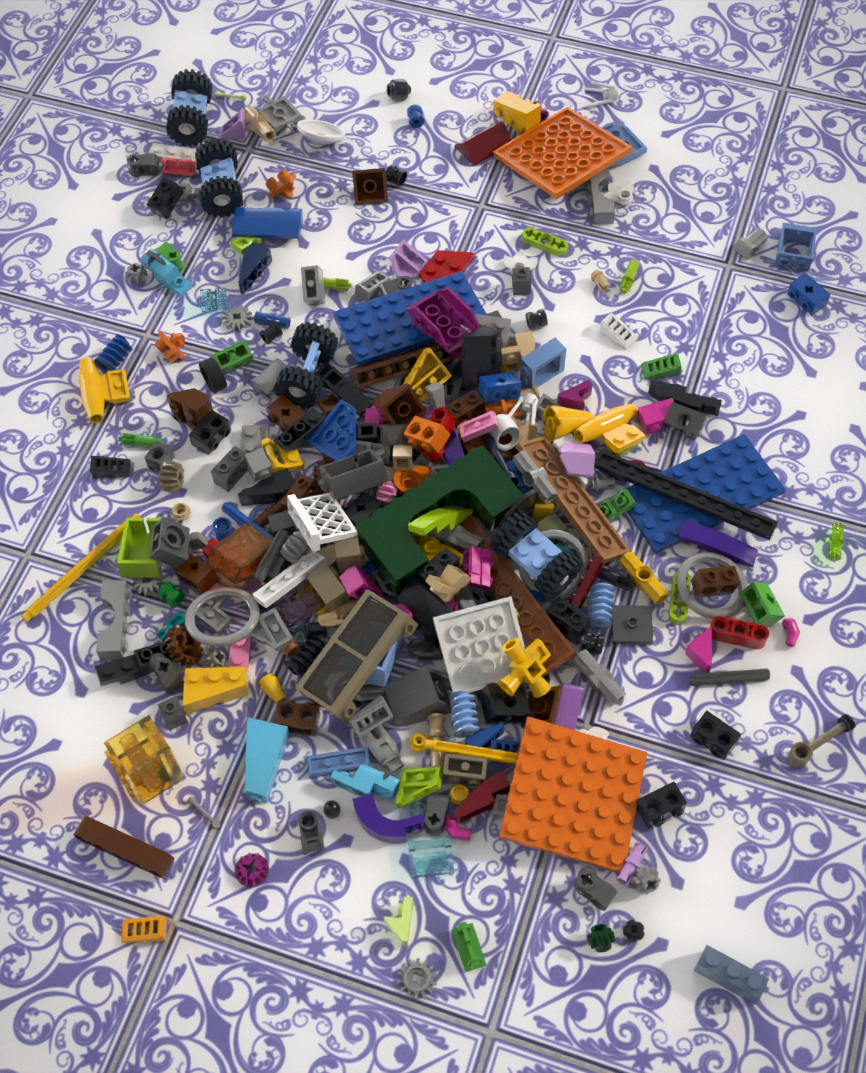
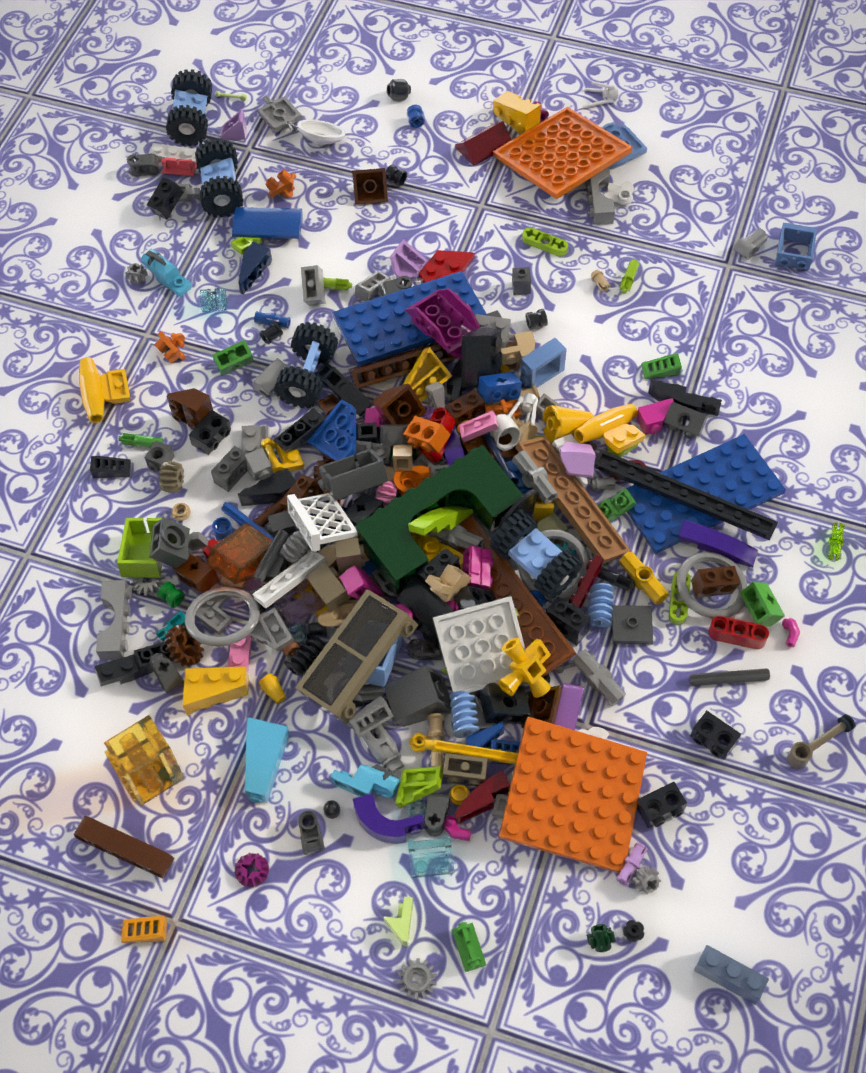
yellow piece [21,513,141,622] -> none
blue piece [94,334,132,372] -> none
bright green piece [155,242,184,272] -> none
dark grey brick [157,696,188,731] -> none
light grey hinge [188,796,221,829] -> none
black tyre [199,357,227,393] -> none
light grey gear [201,646,225,668] -> none
light grey gear [221,305,253,331] -> none
tan piece [243,105,276,143] -> none
reddish brown brick [267,394,305,432] -> none
reddish brown brick [274,700,321,737] -> none
medium blue tile [306,746,371,778] -> none
white plate [503,251,538,274] -> none
magenta slope [557,380,593,411] -> none
dark grey piece [575,870,618,911] -> none
black wheel [581,631,606,655] -> none
white slope [600,313,638,349] -> none
dark pink slope [685,629,712,673] -> none
blue brick [787,273,830,315] -> none

